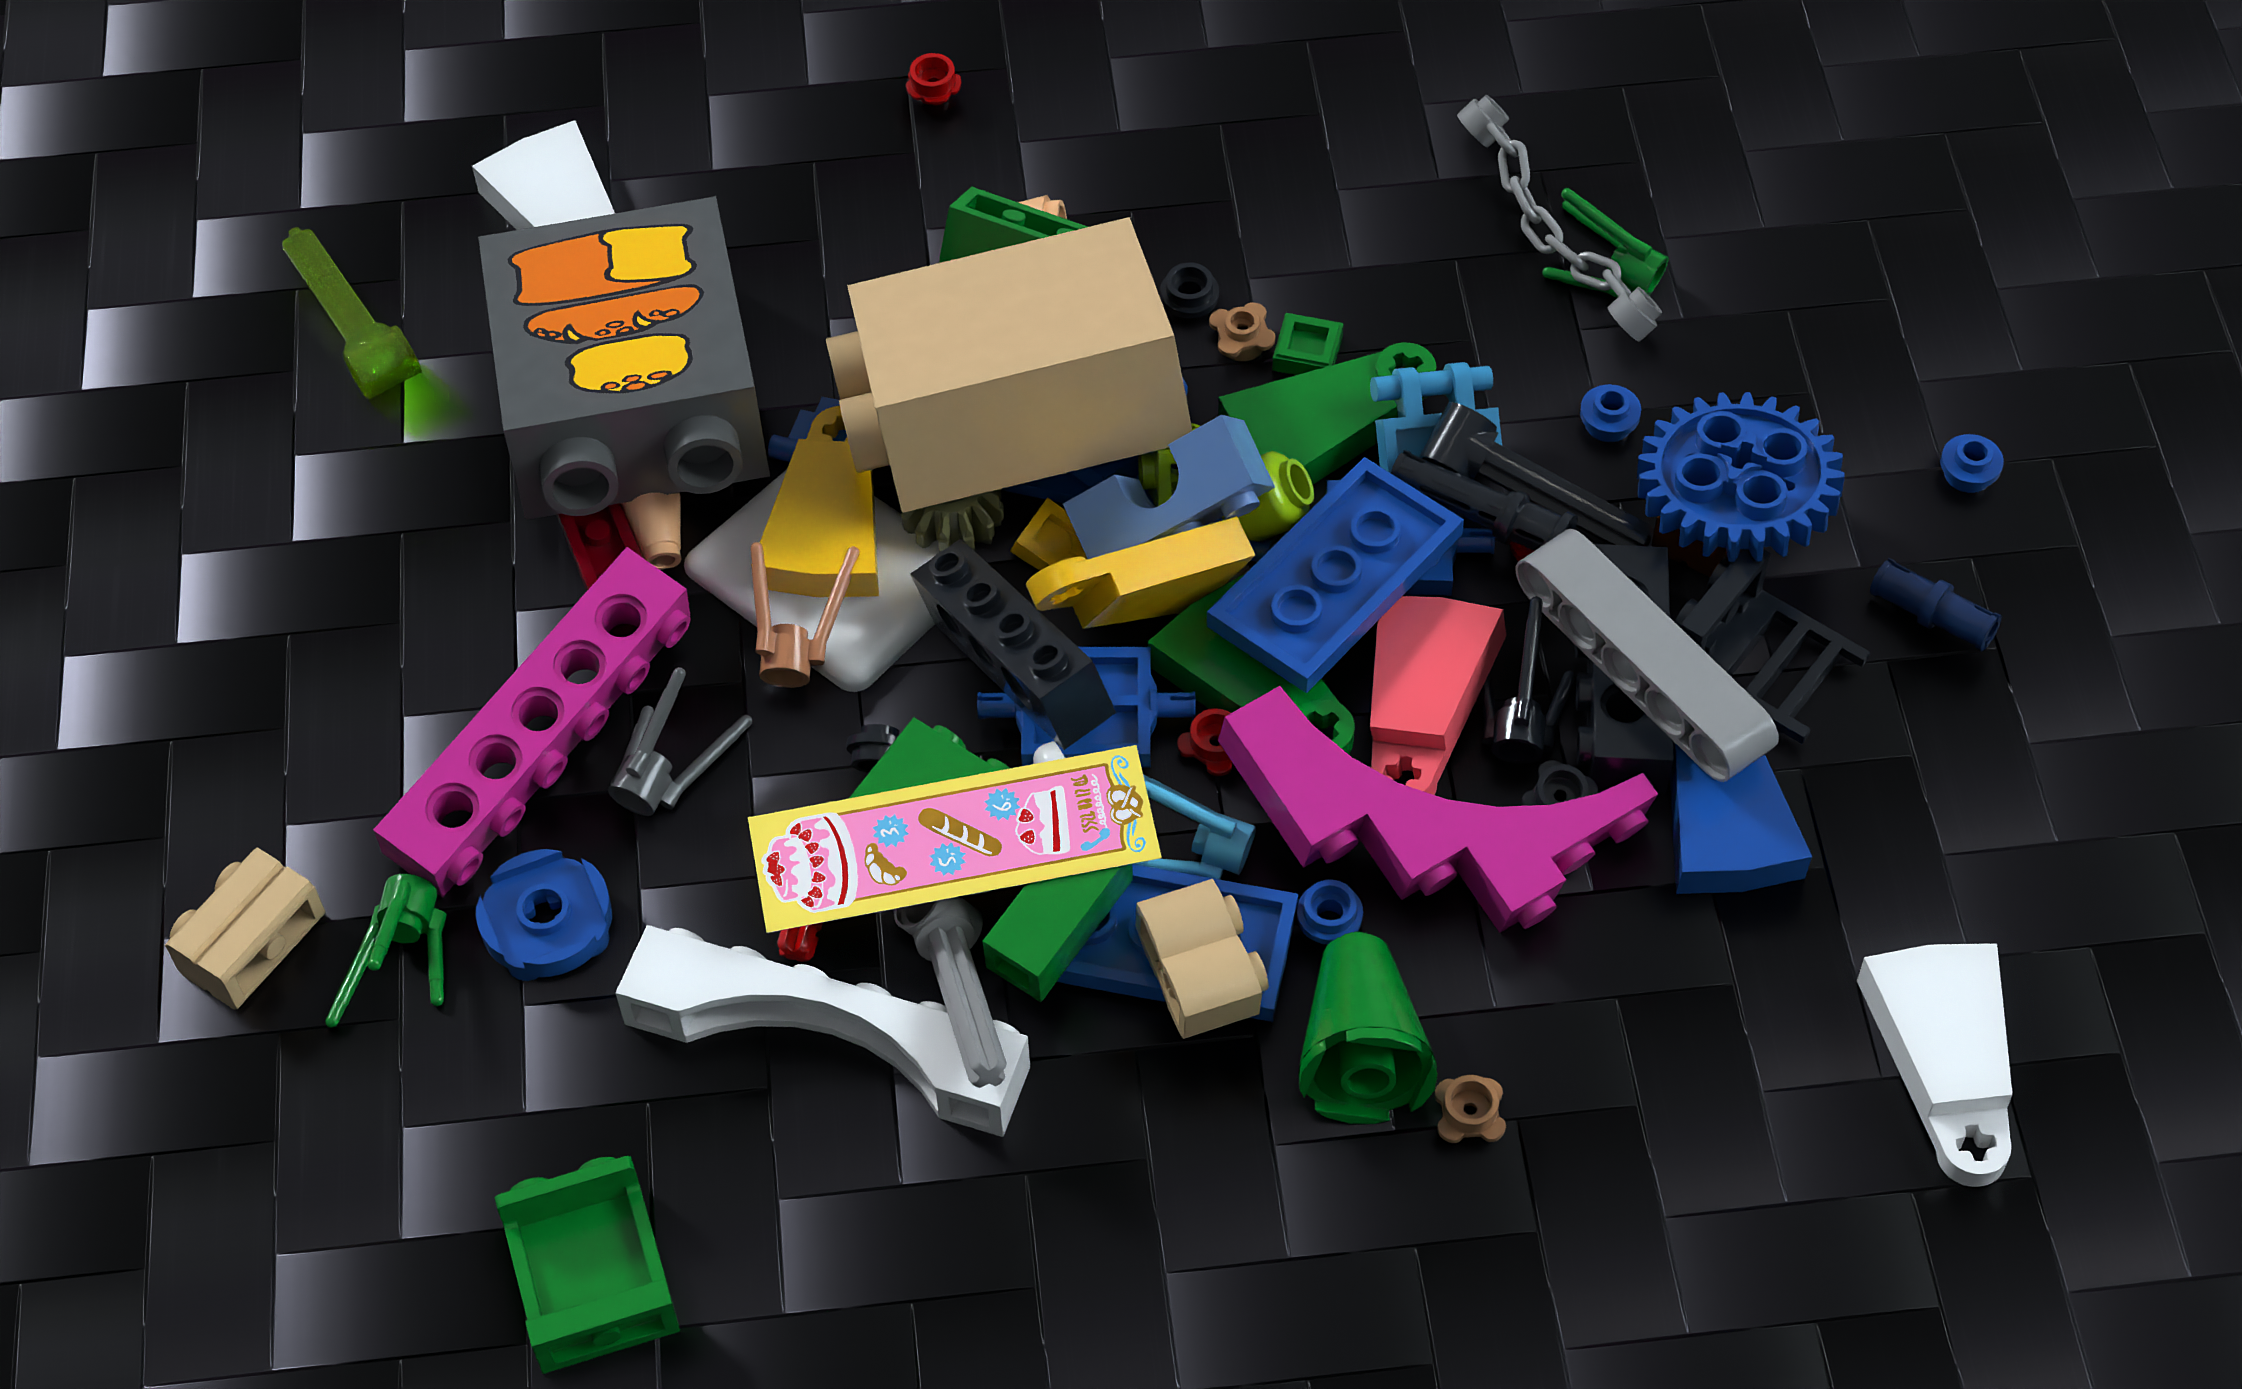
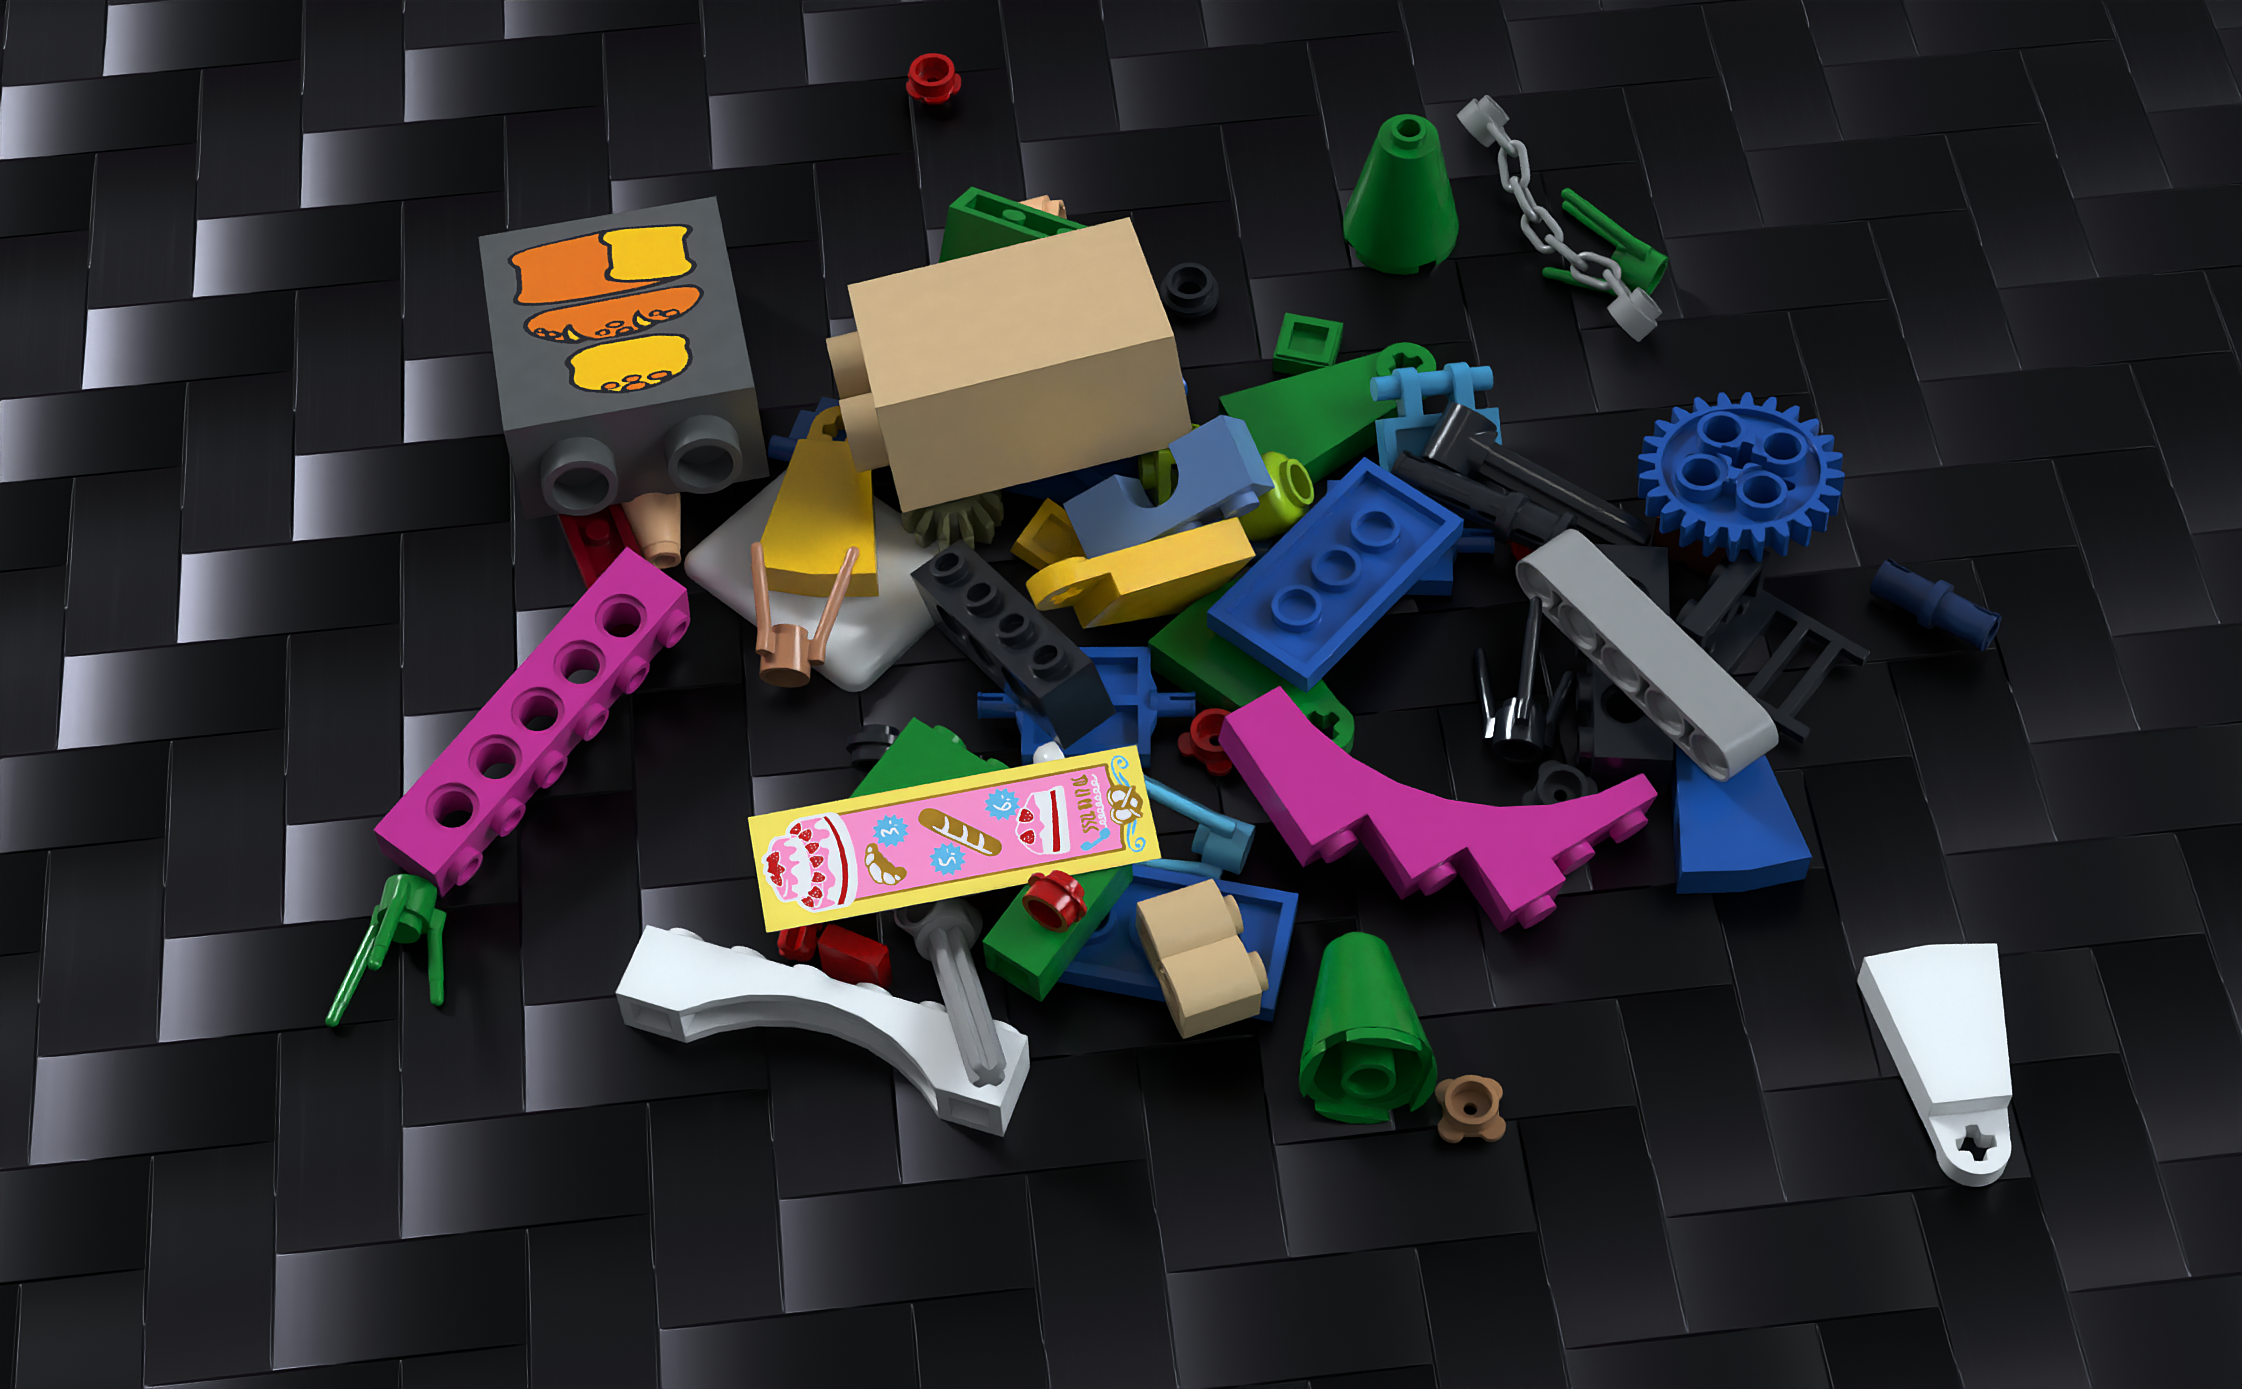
tan brick [165,847,326,1010] -> none
clear neon green axle [282,227,422,400] -> none
white piece [472,120,615,230] -> none
blue plate [476,849,612,981] -> none
green panel [495,1156,680,1374] -> none
dark grey plant [608,667,752,816] -> none
medium nougat plate [1209,302,1275,361] -> none
blue plate [1297,880,1363,945] -> none
coral piece [1370,596,1506,795] -> none
blue plate [1580,384,1641,442] -> none
blue plate [1940,434,2004,493] -> none
none -> red tile [817,924,893,991]
none -> red plate [1022,870,1087,933]
none -> green cone [1343,114,1459,275]

